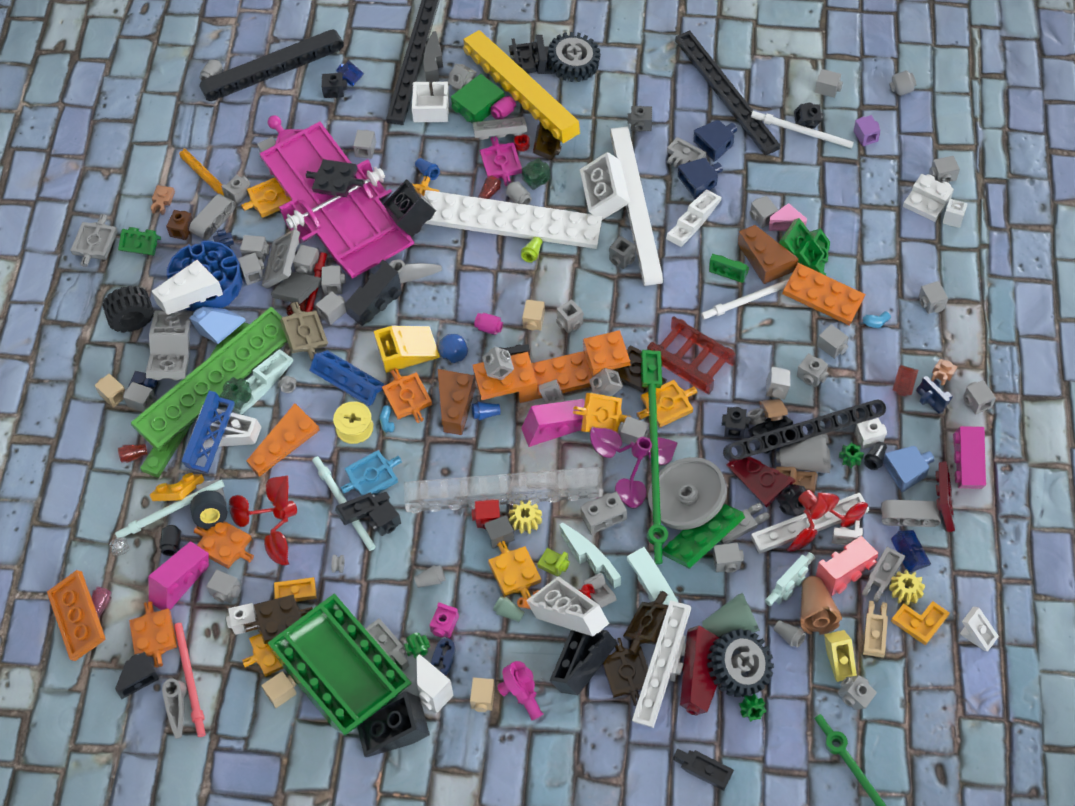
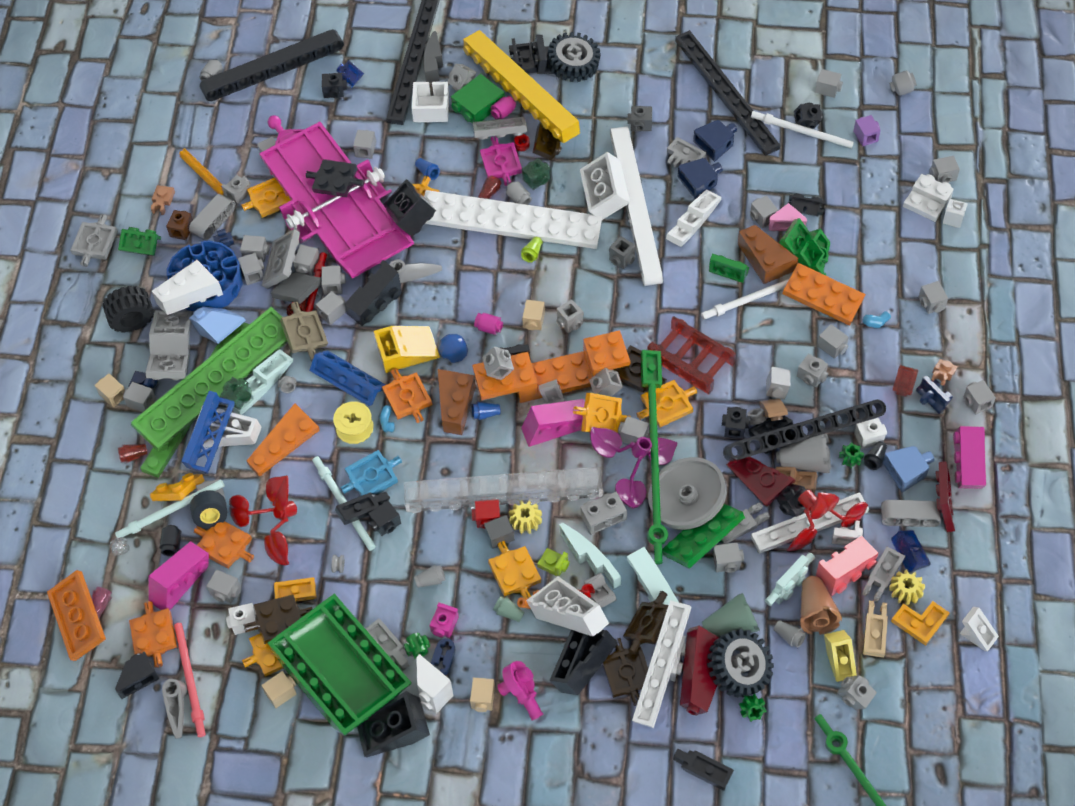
none -> black hinge [788,193,825,217]

